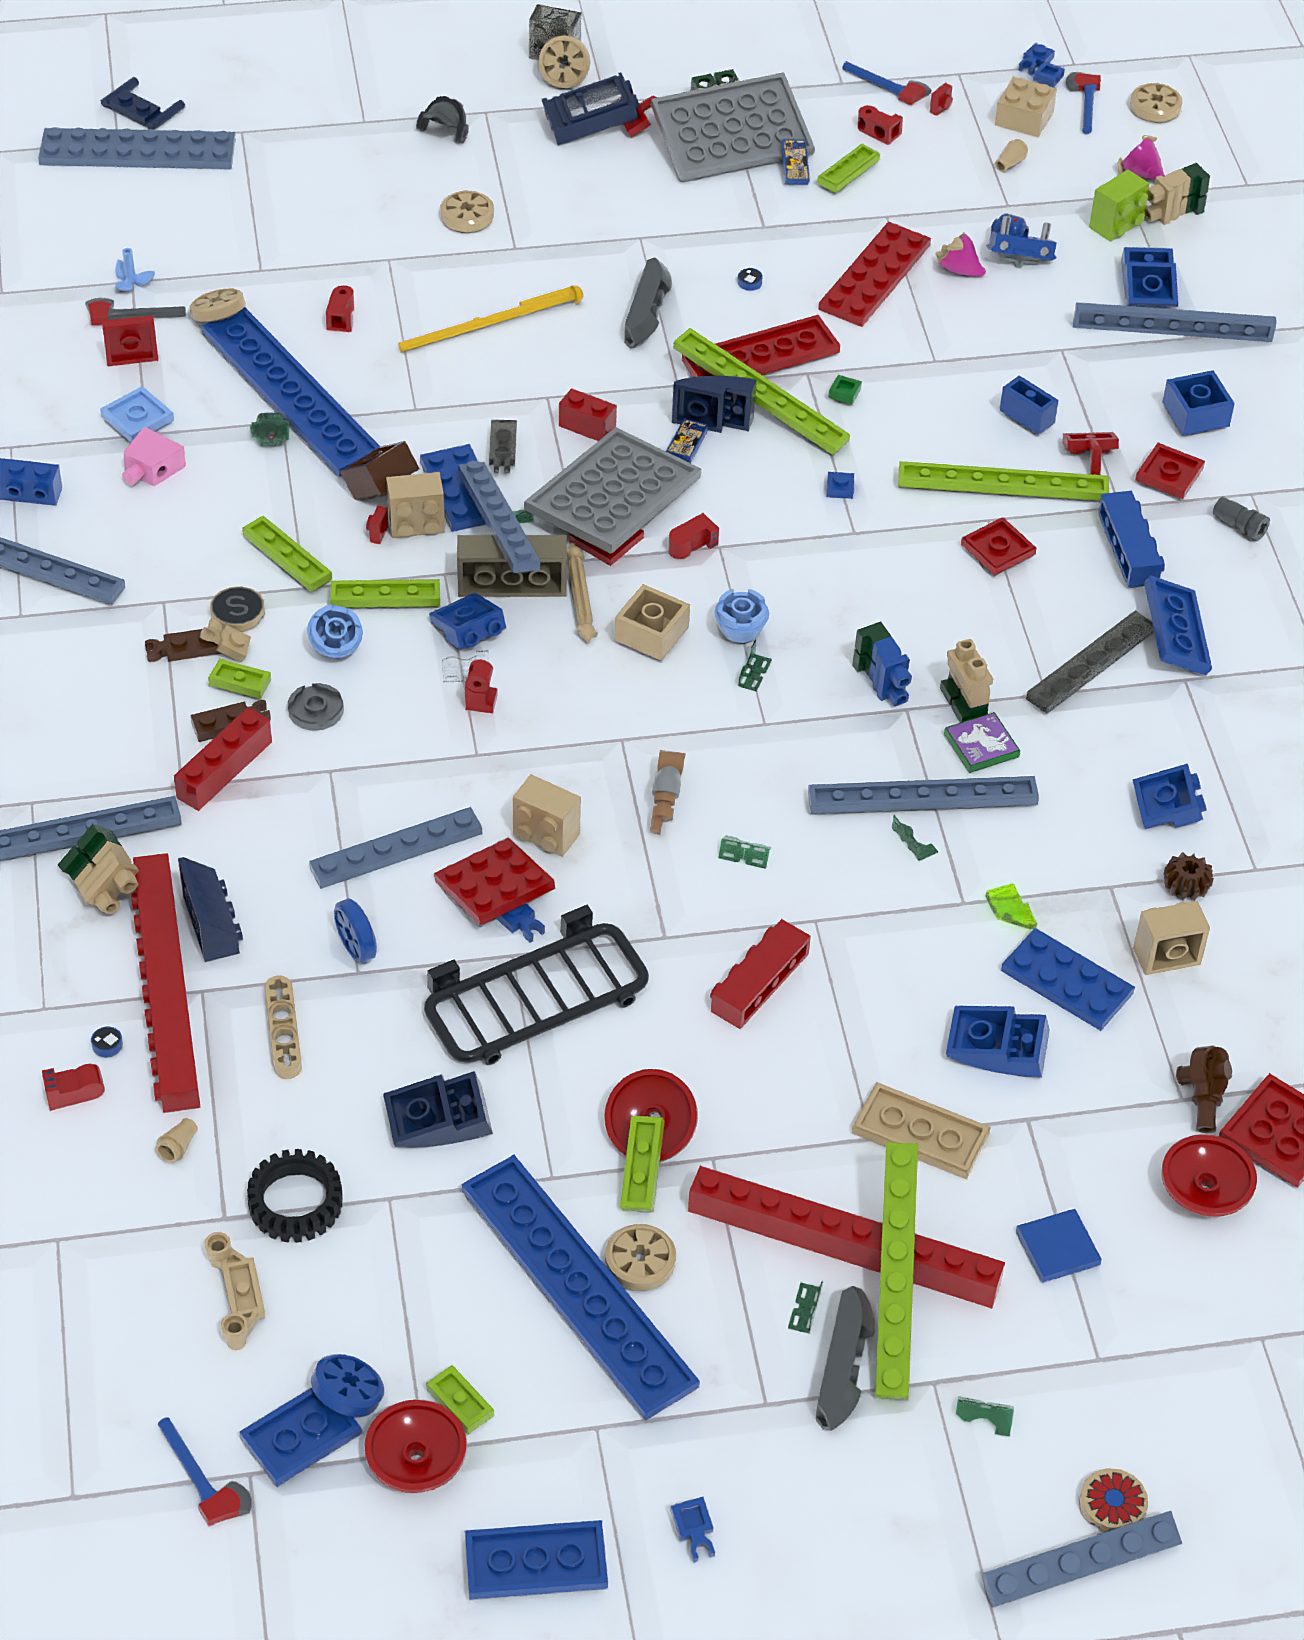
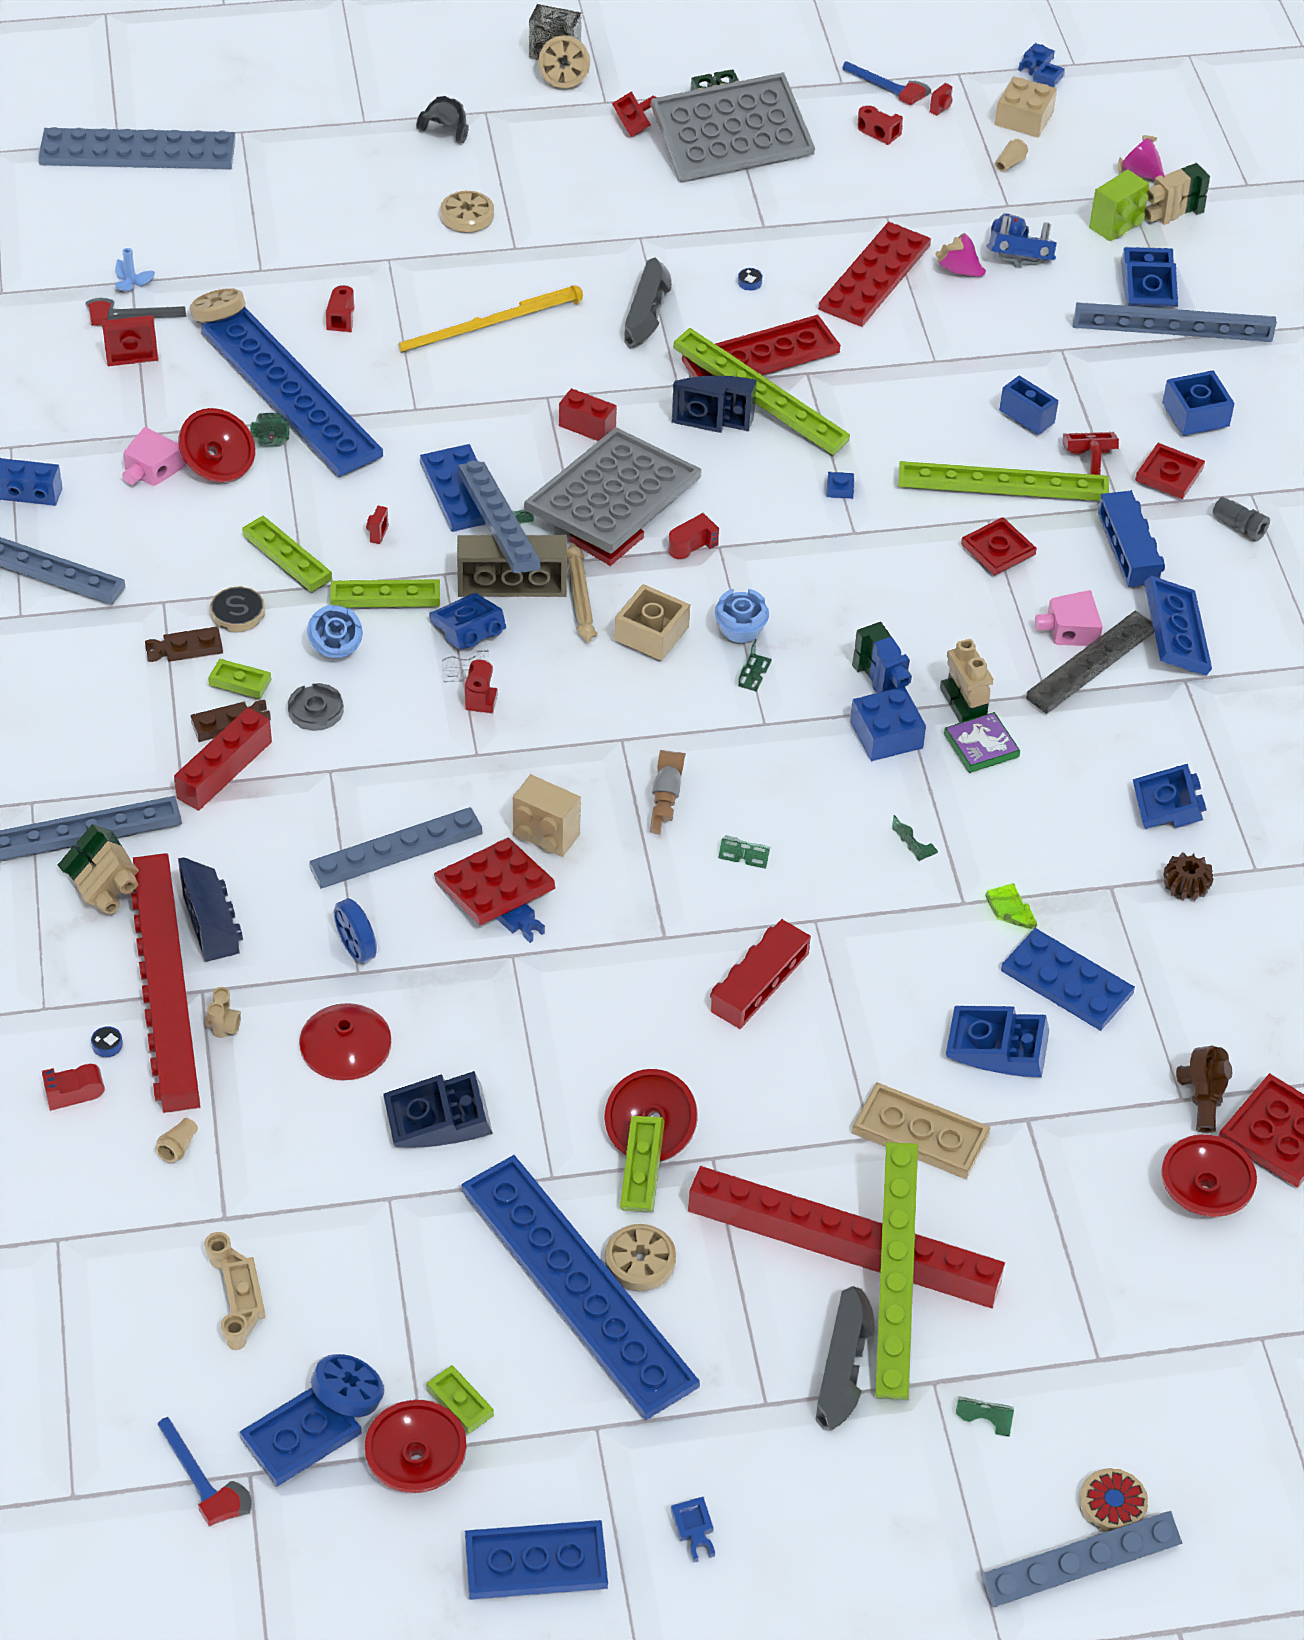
light blue plate [100,386,174,442] -> none
dark blue plate [101,76,185,130] -> none
tan plate [200,618,251,662] -> none
black tyre [247,1149,343,1243] -> none
tan beam [265,975,302,1079] -> none
reddish brown brick [340,441,420,500] -> none
tan brick [386,472,445,538] -> none
black bar [424,904,649,1065] -> none
clear smoke hinge [489,419,517,474] -> none
dark blue door [541,72,640,145] -> none
tile [666,418,708,463] -> none
tile [781,139,810,185] -> none
clear green piece [788,1281,823,1334] -> none
sand blue plate [808,776,1039,814] -> none
lime plate [817,143,881,193] -> none
green plate [828,375,862,405] -> none
blue tile [1016,1209,1102,1283] -> none
piece [1066,72,1101,134] -> none
tan wheel [1130,83,1182,122] -> none
tan brick [1133,900,1210,975] -> none
none -> red dish [178,408,256,482]
none -> tan plate [205,987,241,1038]
none -> red dish [299,1003,392,1081]
none -> blue brick [850,686,926,761]
none -> bright pink torso [1035,590,1103,646]

